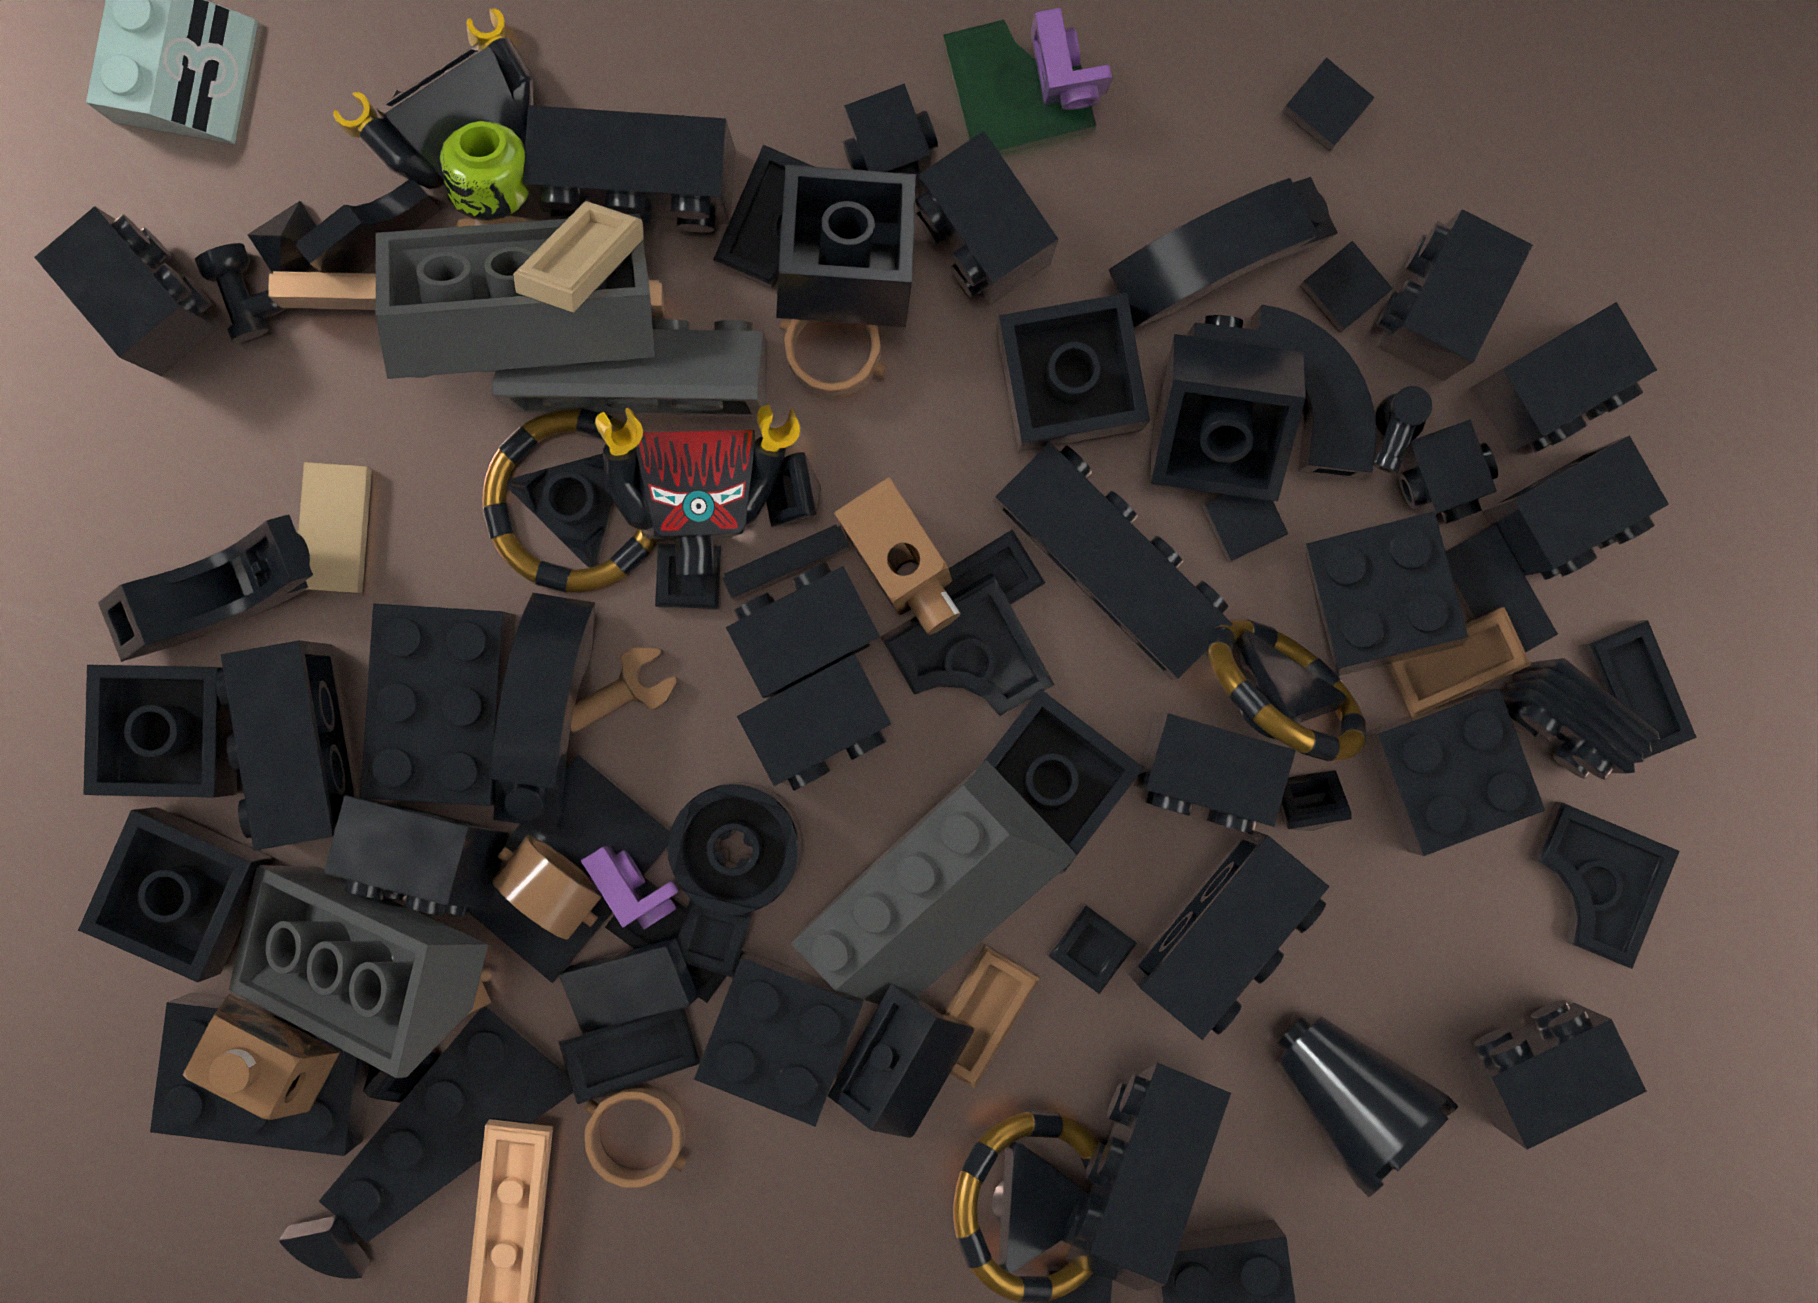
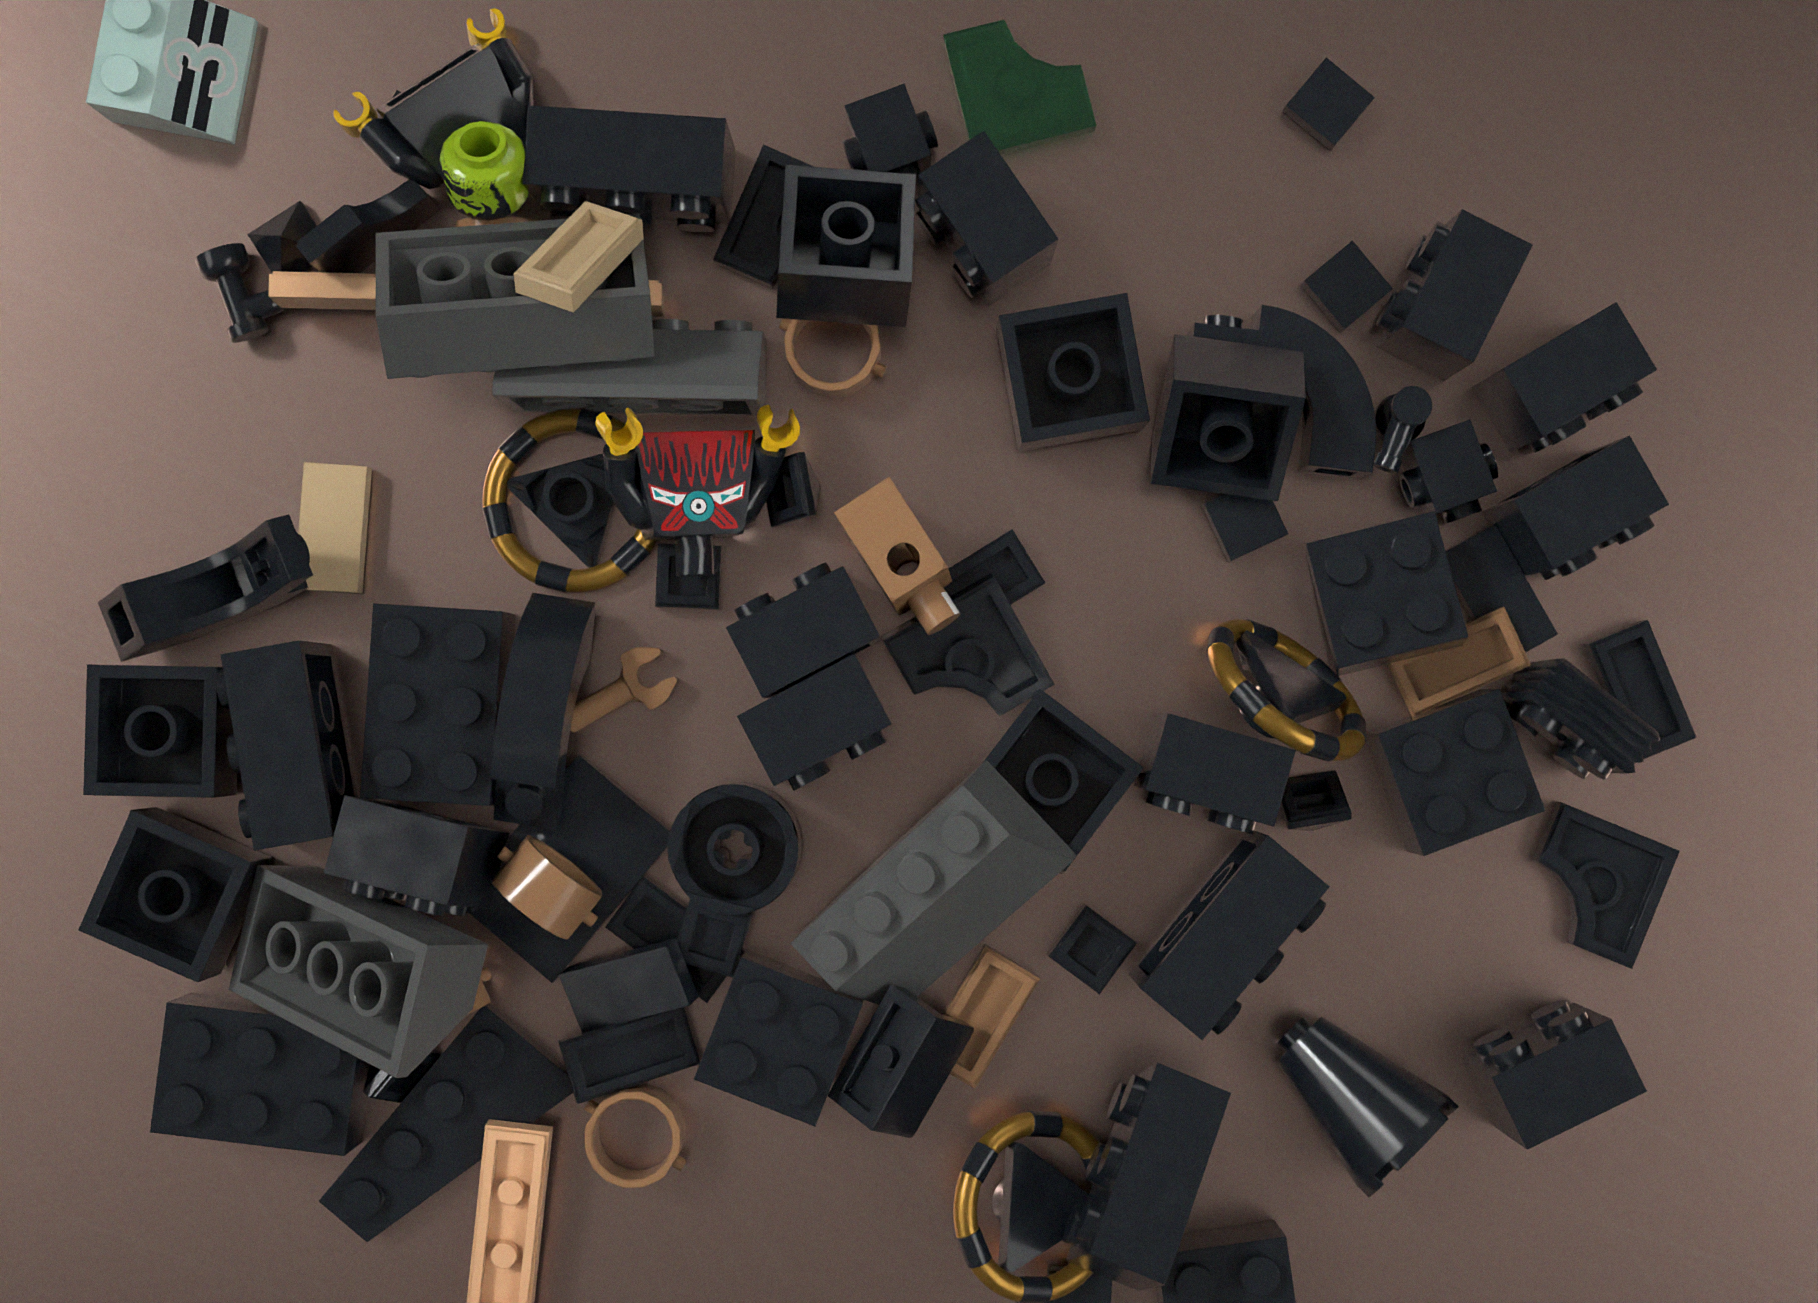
black brick [34,206,218,376] -> none
medium nougat torso [183,994,341,1120] -> none
black tile [279,1215,371,1279] -> none
medium lavender bracket [581,845,683,929] -> none
black tile [722,524,851,601] -> none
black brick [993,442,1233,680] -> none
medium lavender bracket [1030,8,1113,110] -> none
black arch [1108,177,1338,327] -> none

